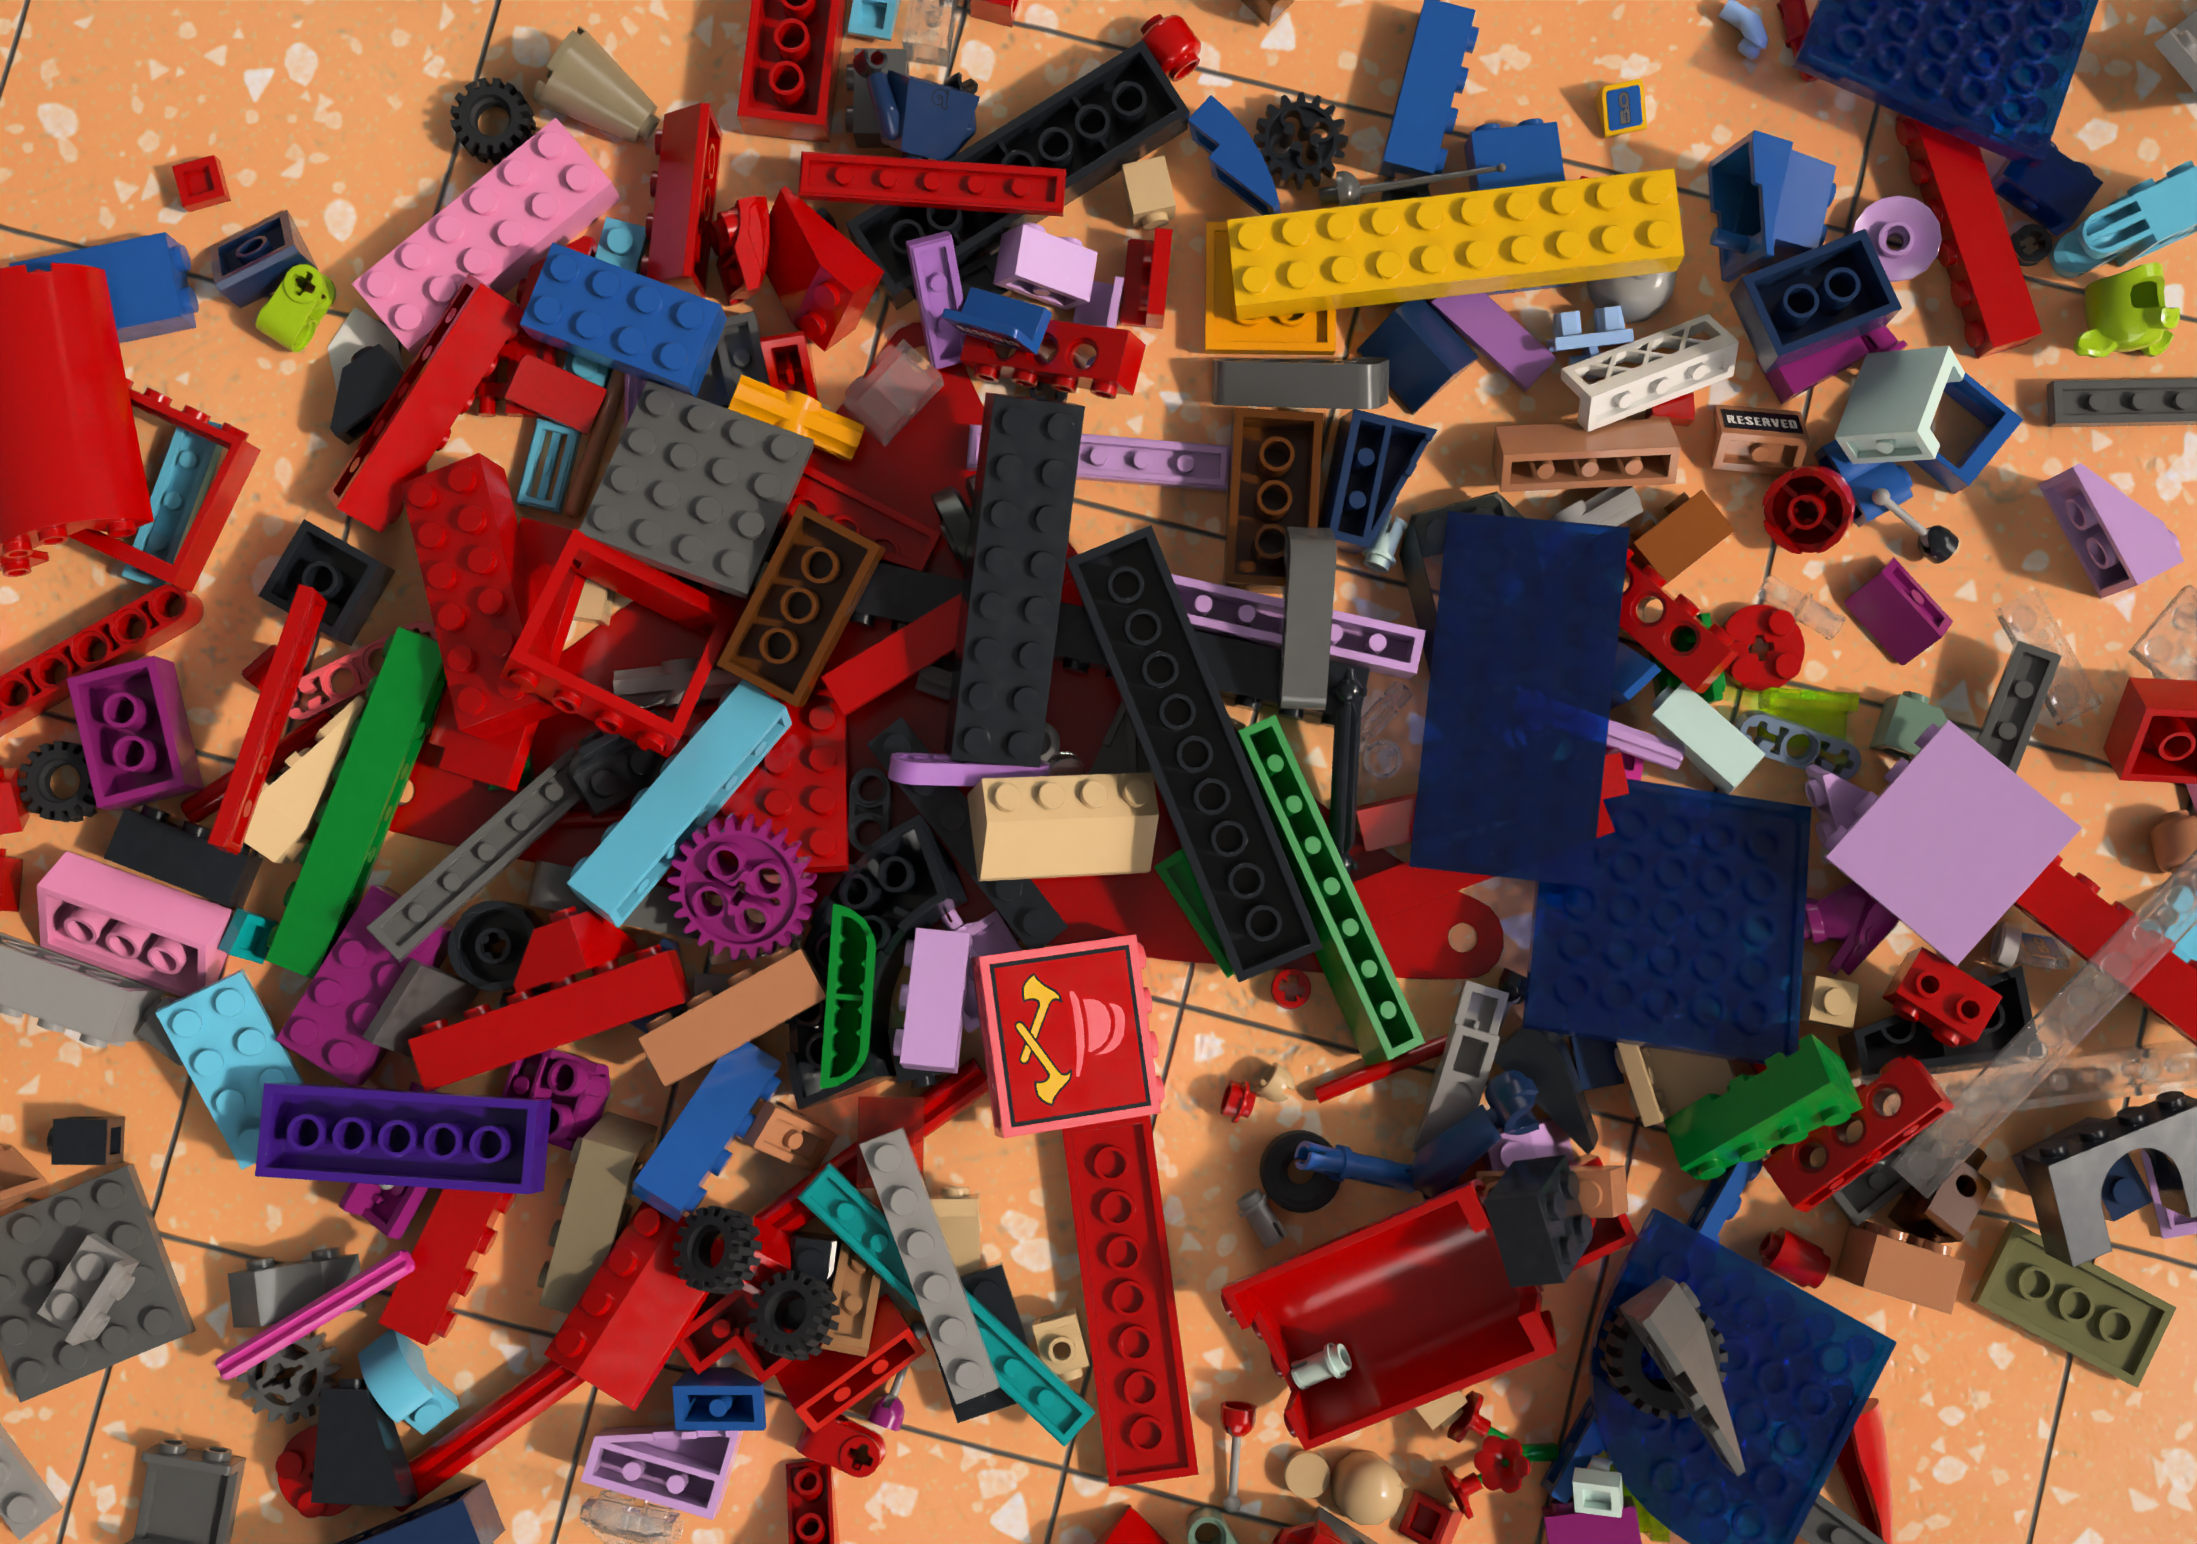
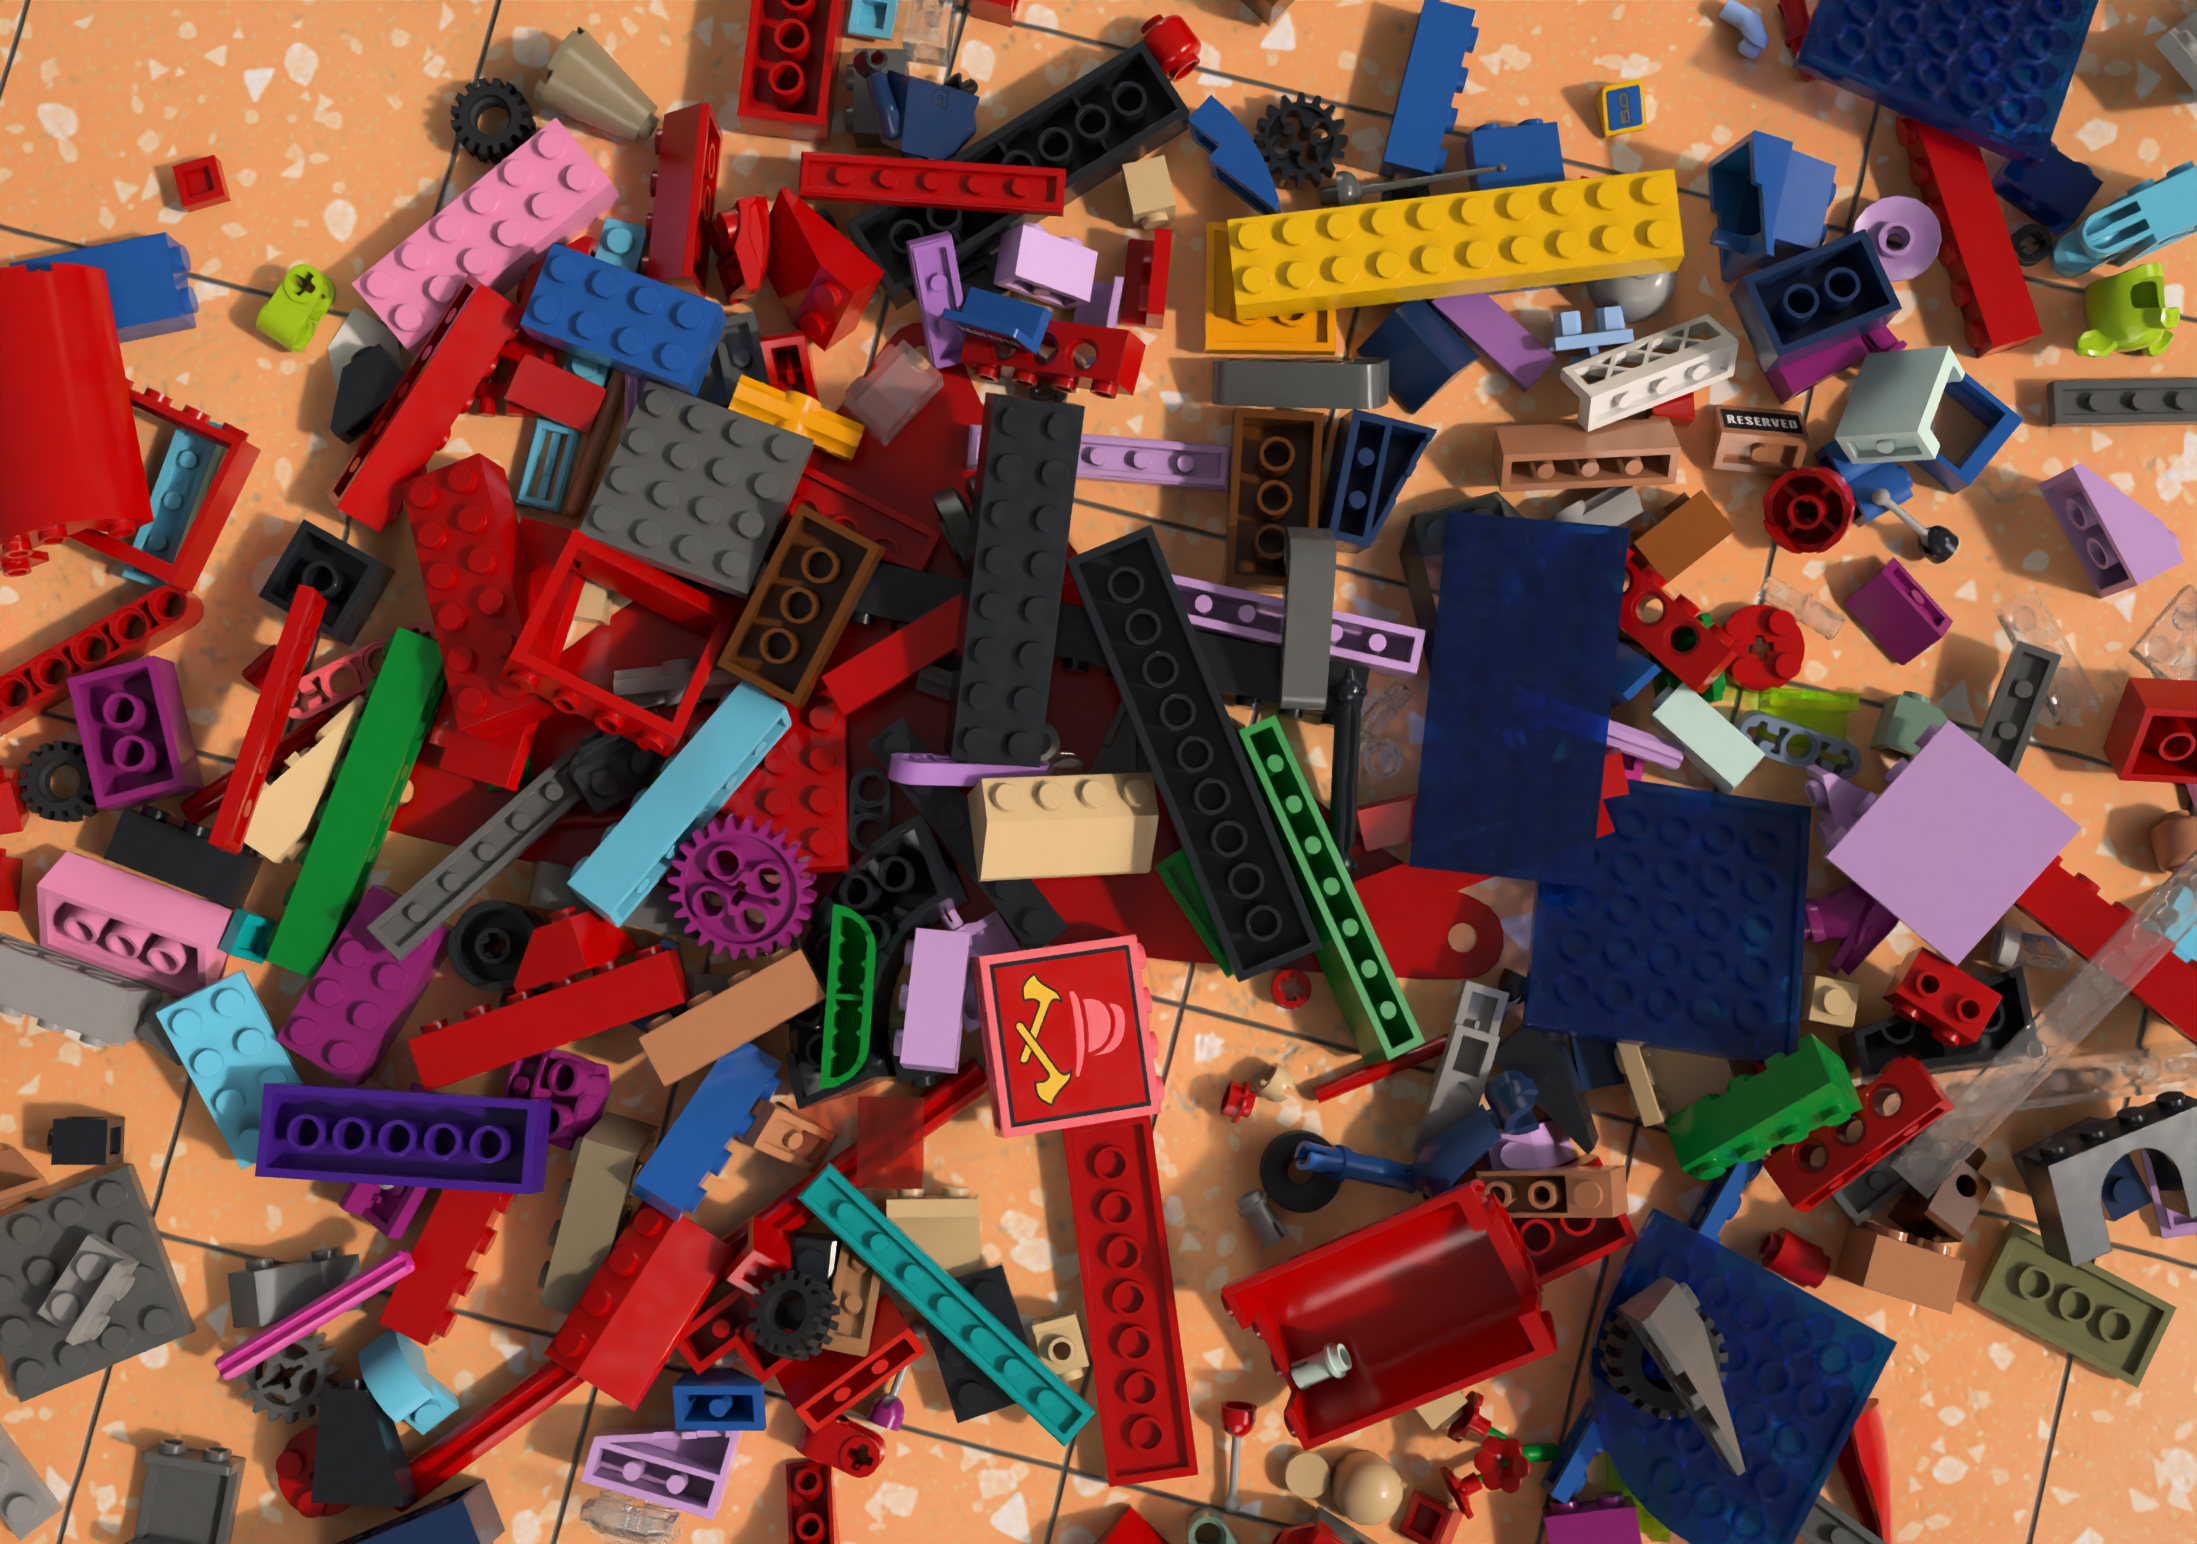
dark blue slope [209,210,318,308] -> none
flat silver tile [363,958,480,1058] -> none
black tyre [673,1206,762,1294] -> none
light grey plate [859,1127,1000,1404] -> none
light aqua pin [1362,514,1408,573] -> none
black brick [1484,1155,1593,1288] -> none
light aqua tile [1572,1457,1623,1518] -> none

